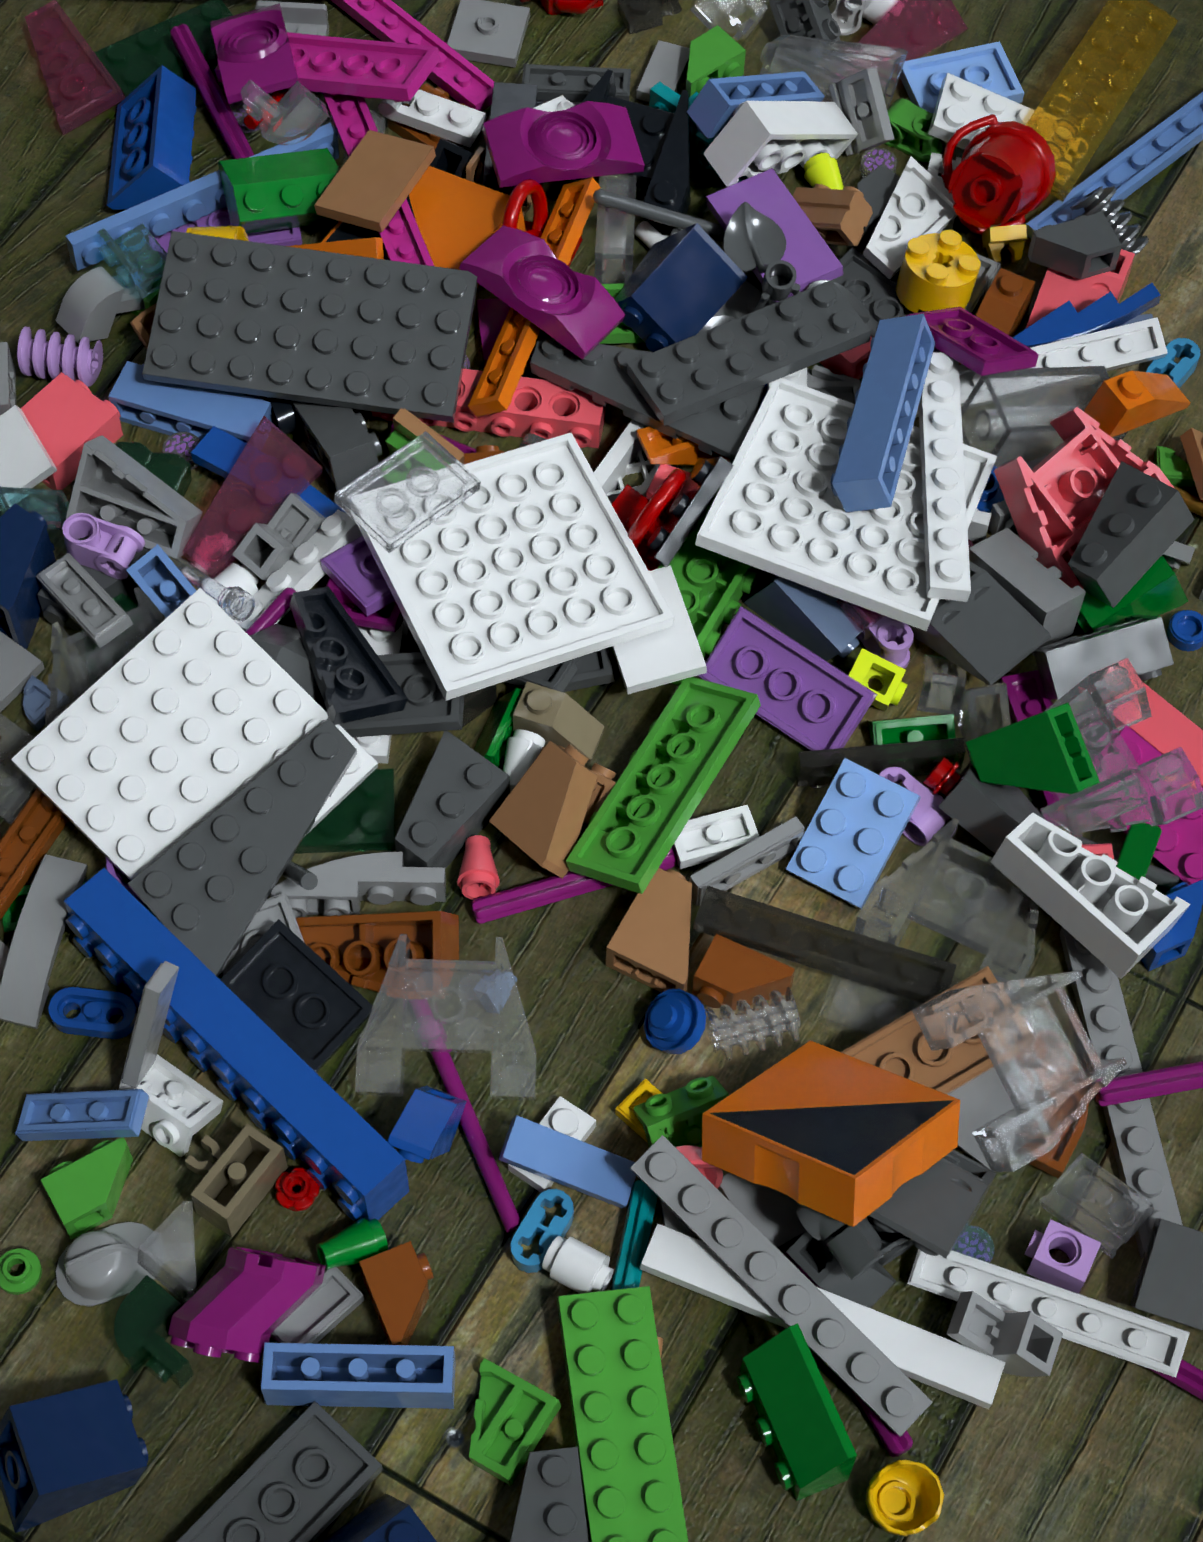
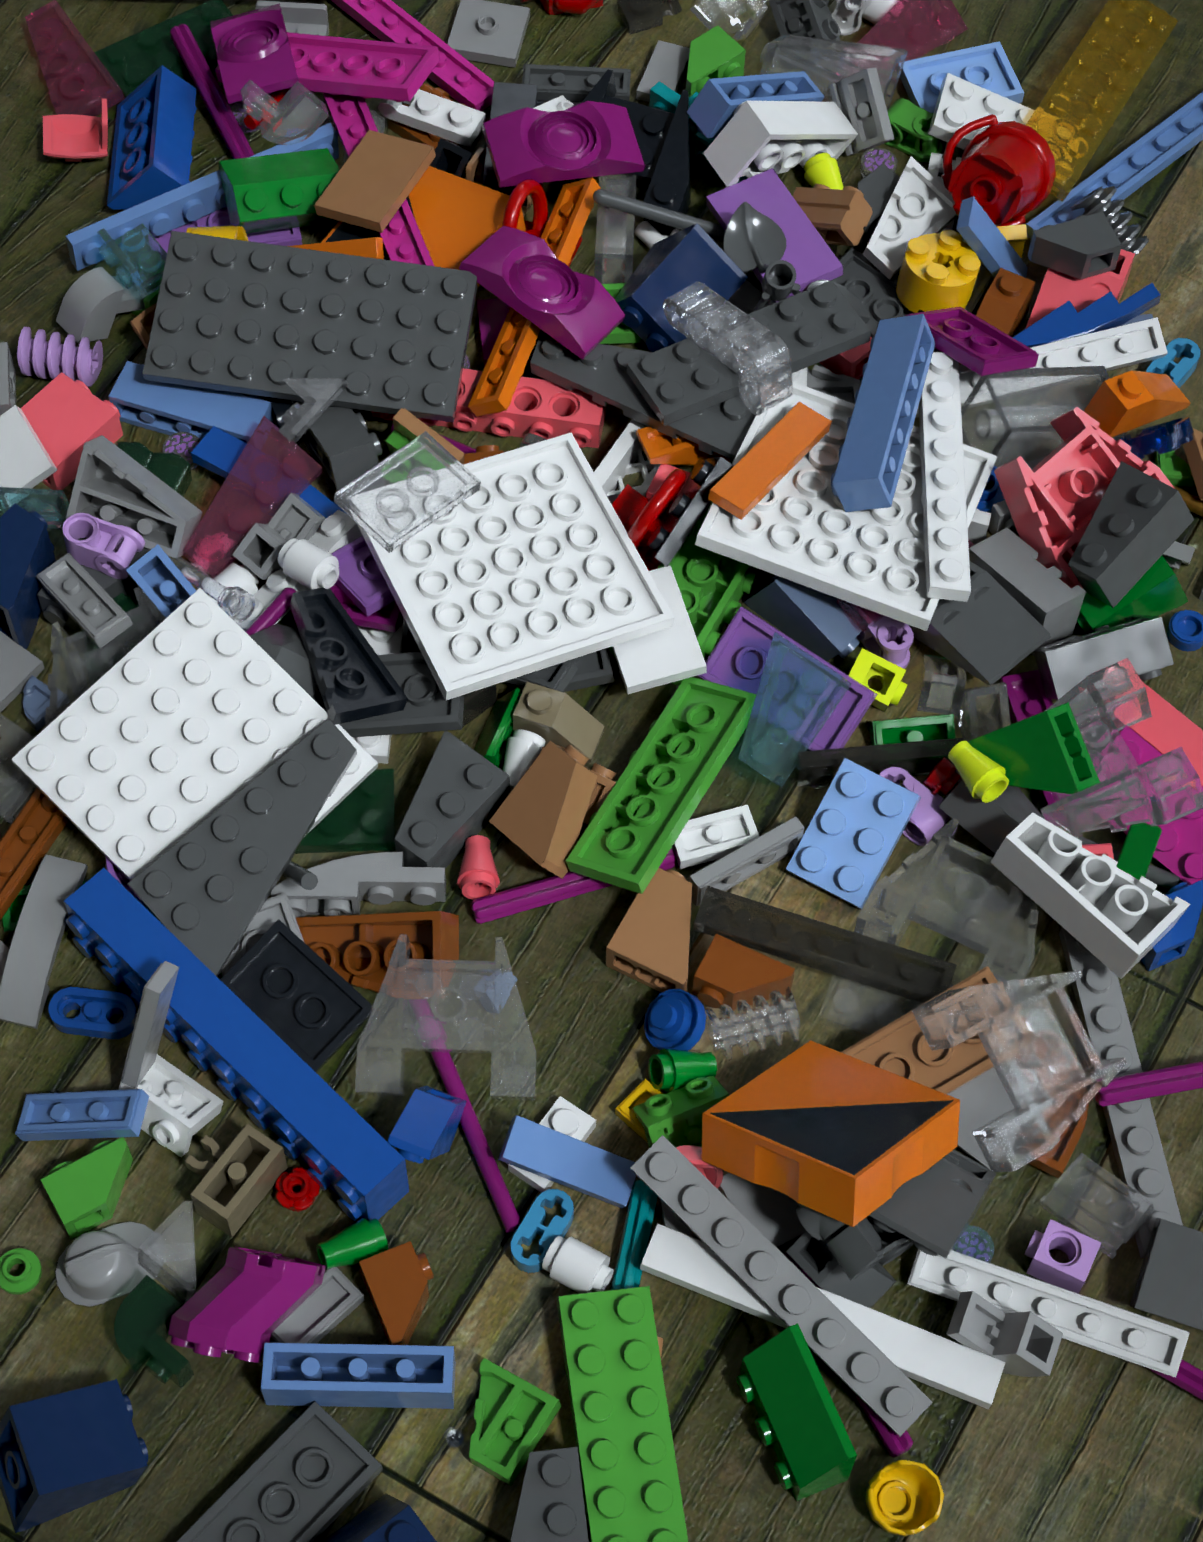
none -> coral piece [43,98,108,162]
none -> clear slope [278,378,350,442]
none -> white brick [278,538,339,590]
none -> green cone [648,1049,717,1093]
none -> clear beam [663,282,793,415]
none -> orange tile [708,402,832,520]
none -> clear light blue wedge [738,632,851,787]
none -> neon yellow cone [948,741,1009,803]
none -> medium blue tile [956,197,1028,278]
none -> clear blue plate [1116,417,1194,459]

